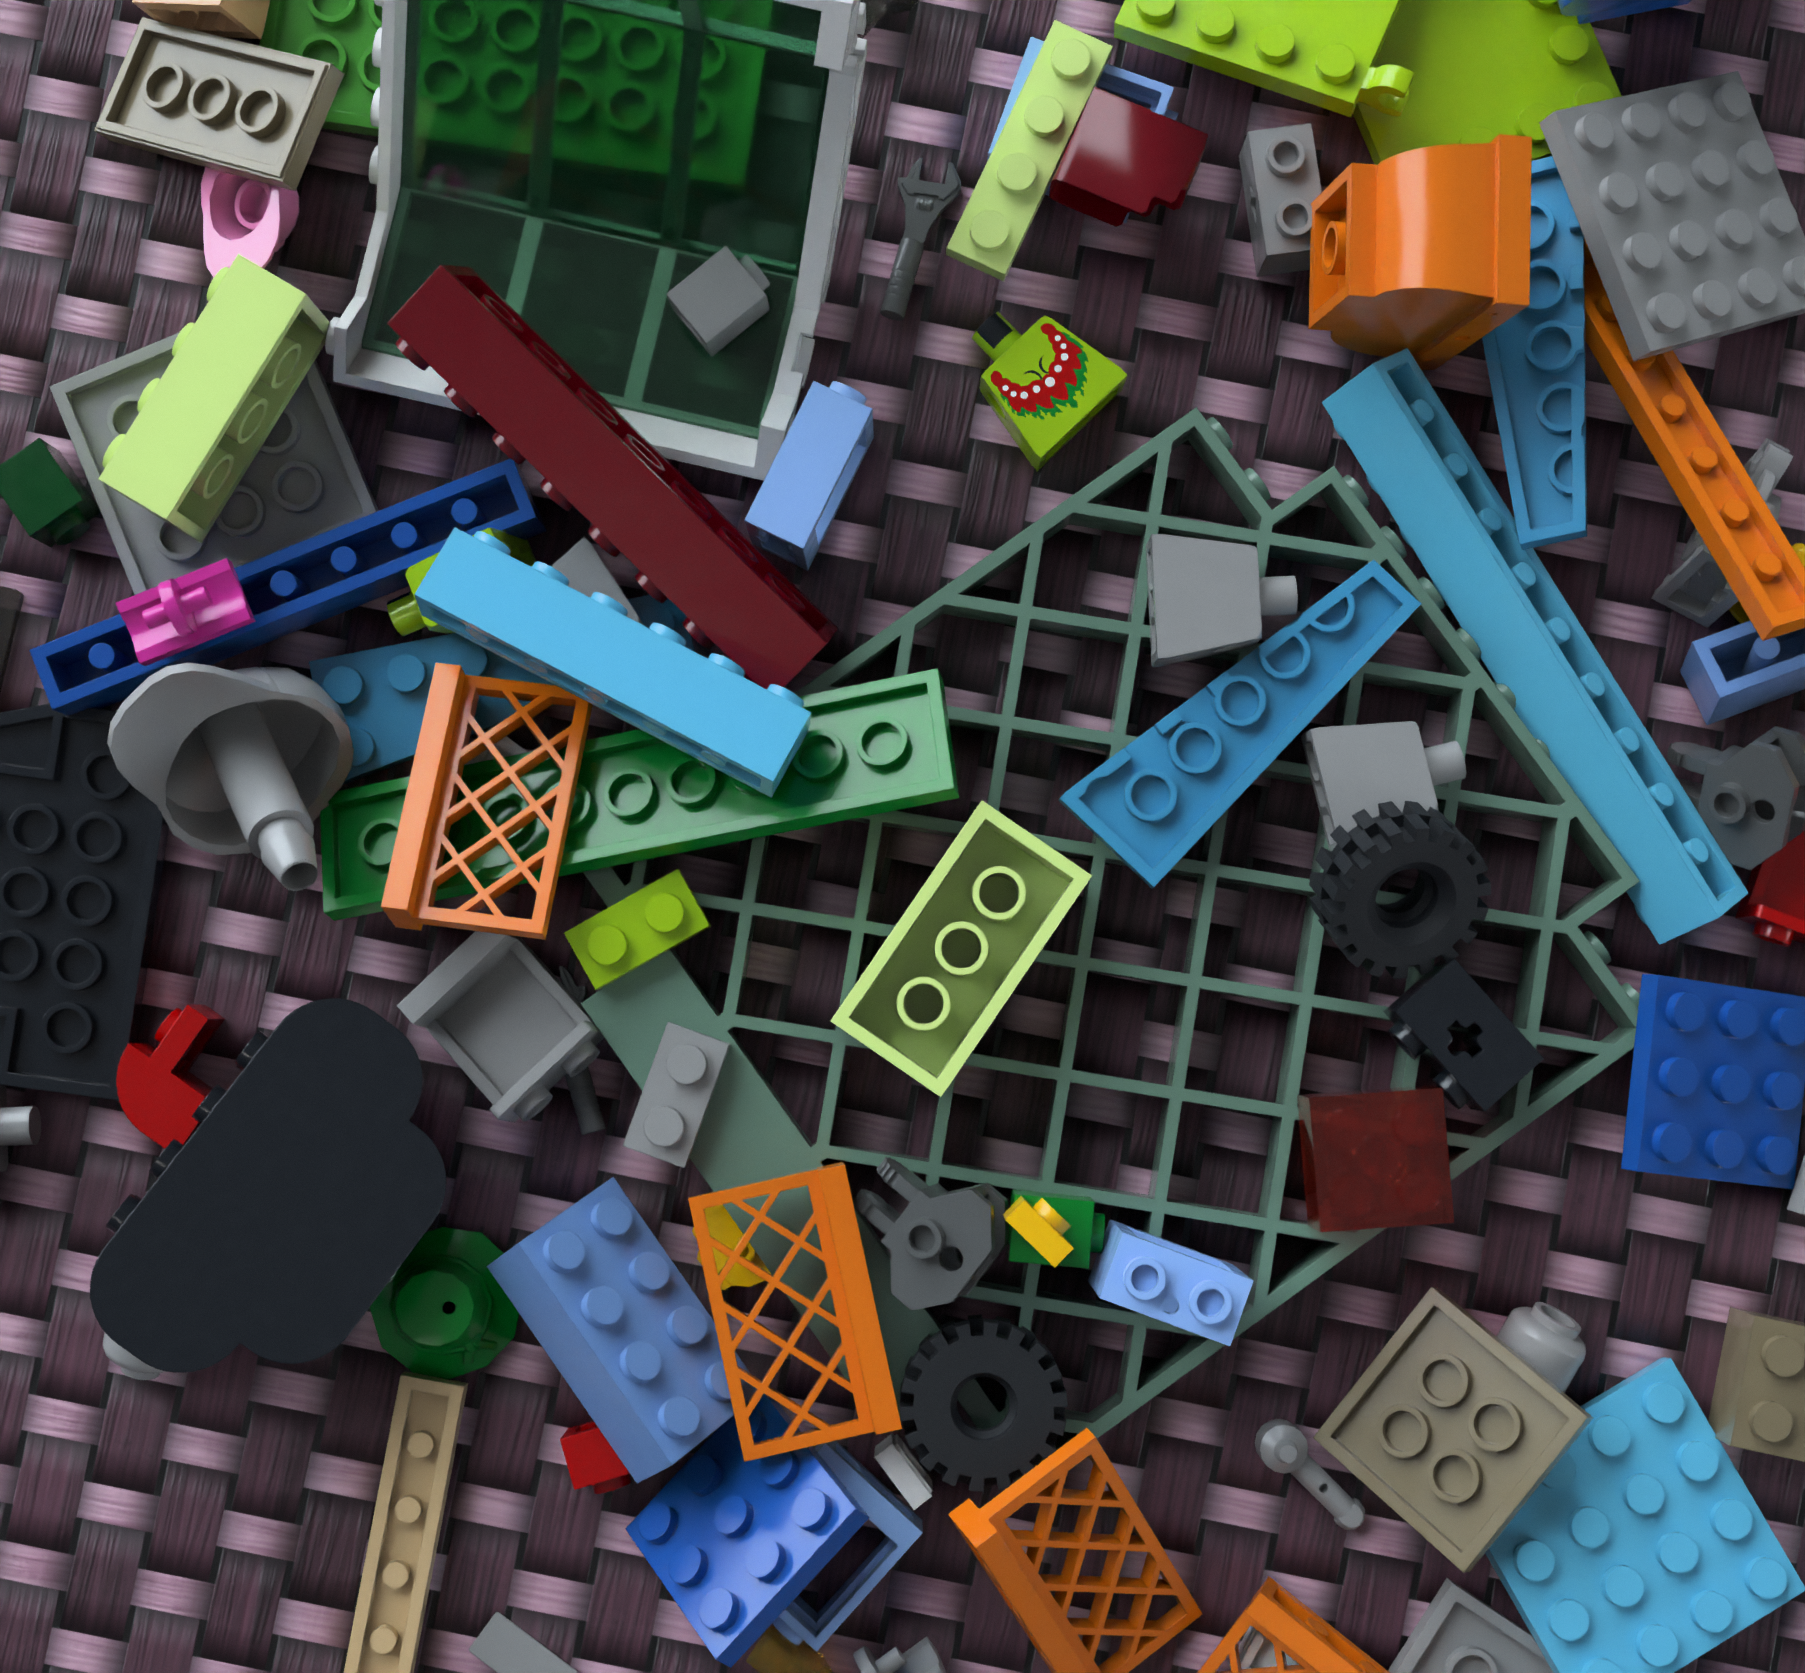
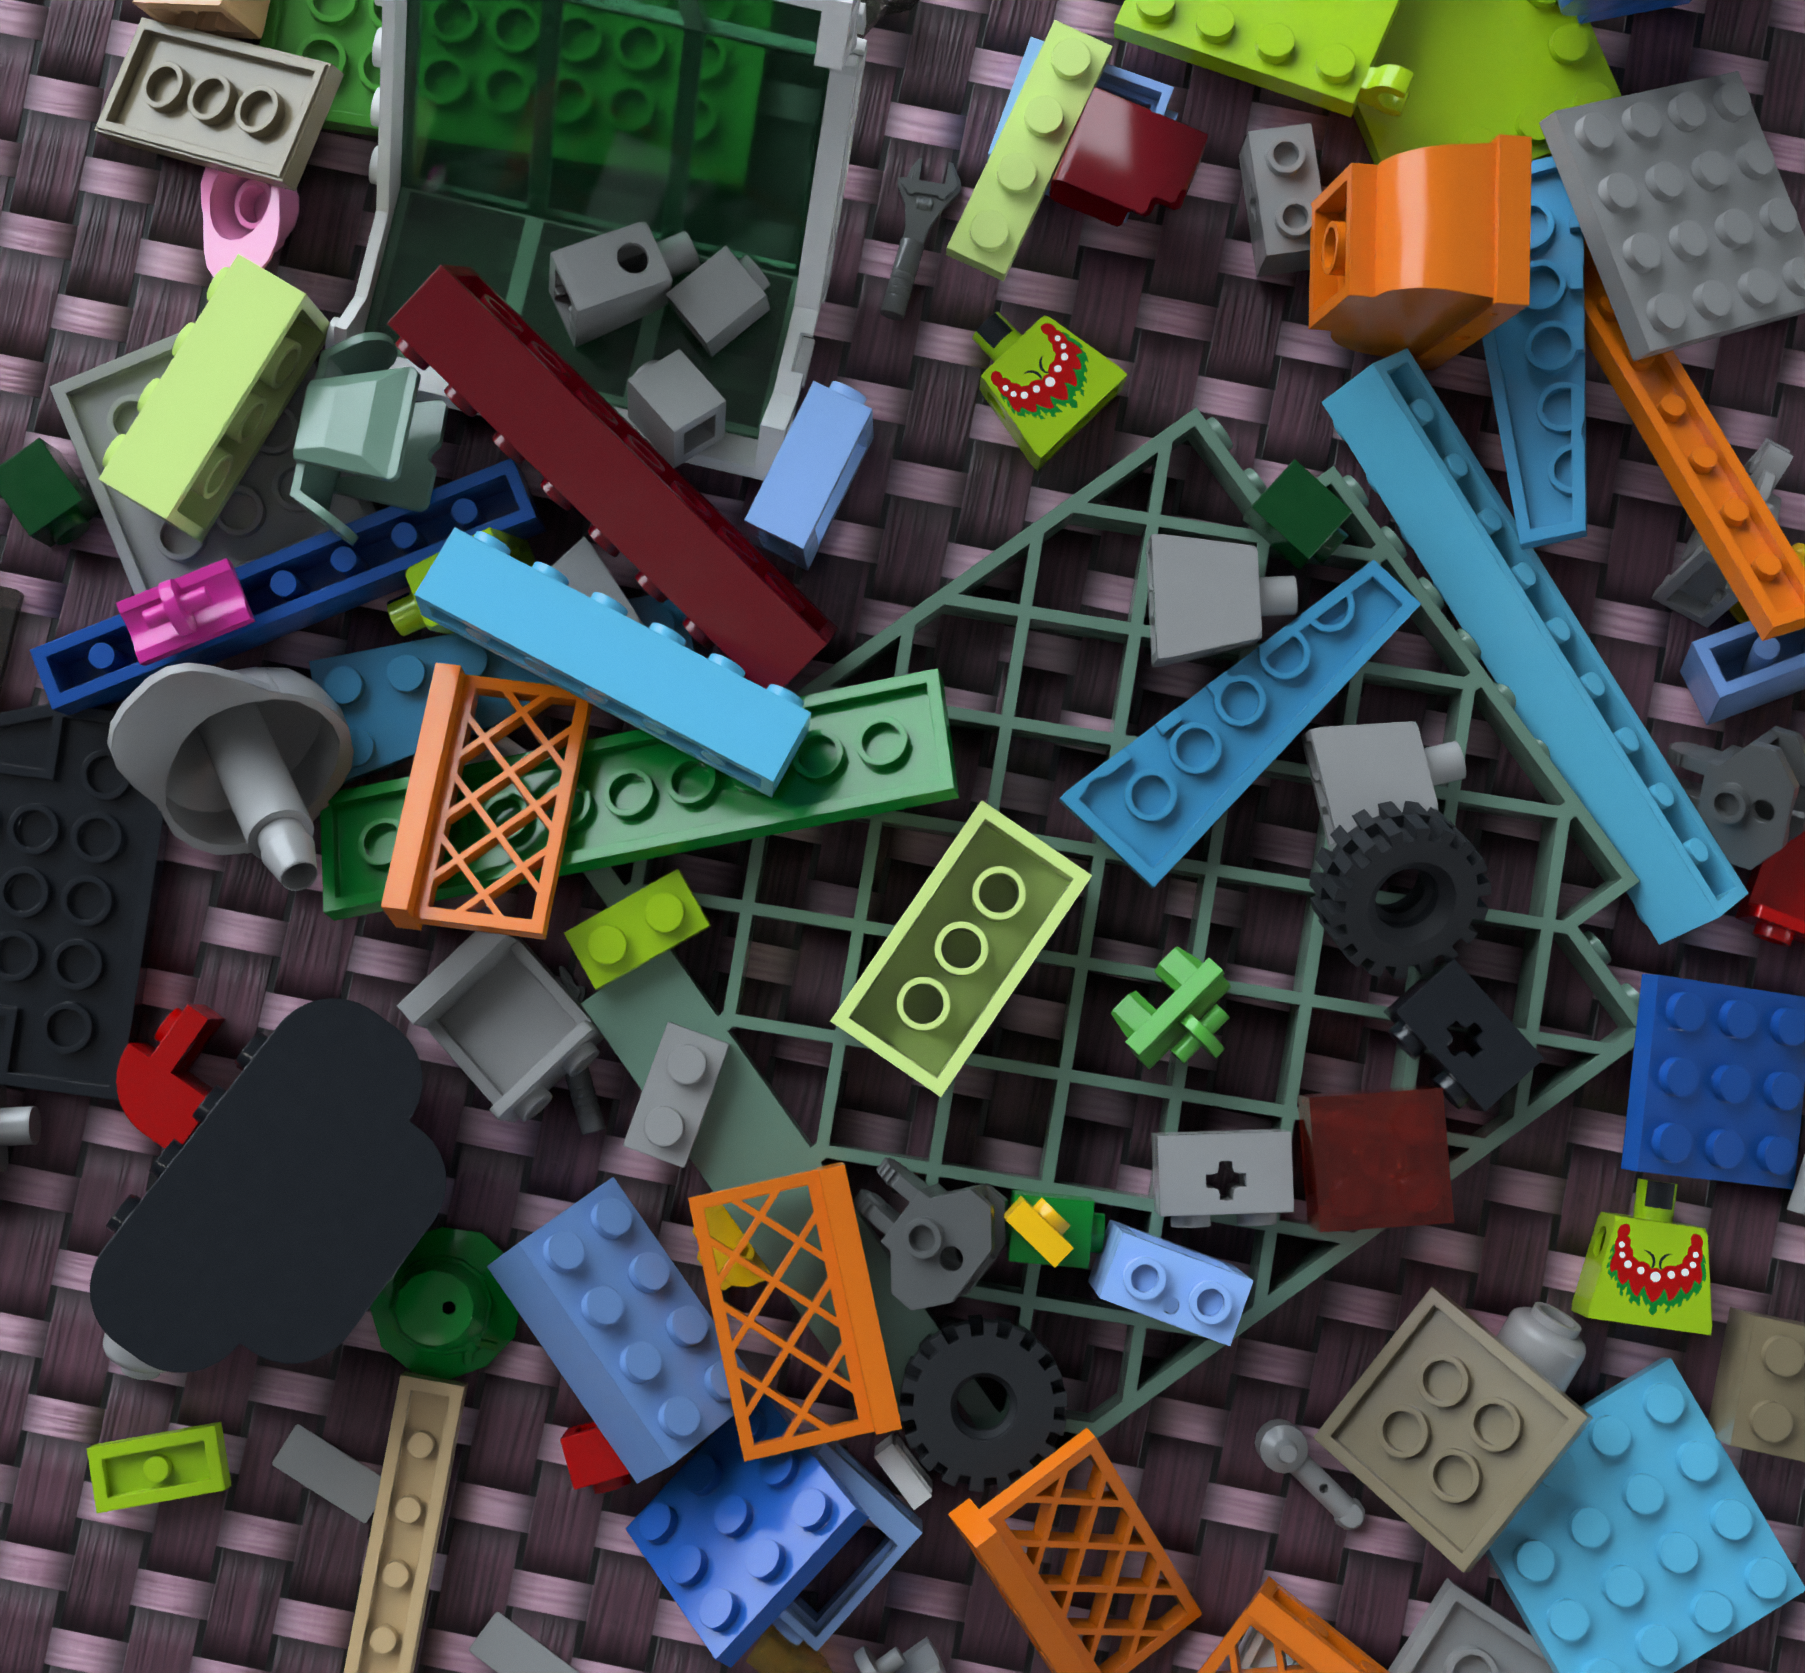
none -> lime plate [87,1422,232,1513]
none -> light grey sticker [272,1424,381,1523]
none -> sand green piece [290,332,448,546]
none -> light grey torso [549,222,700,347]
none -> light grey brick [627,349,726,469]
none -> bright green hips [1111,946,1231,1070]
none -> light grey brick [1151,1129,1294,1228]
none -> dark green brick [1242,459,1353,570]
none -> lime torso [1571,1178,1712,1336]

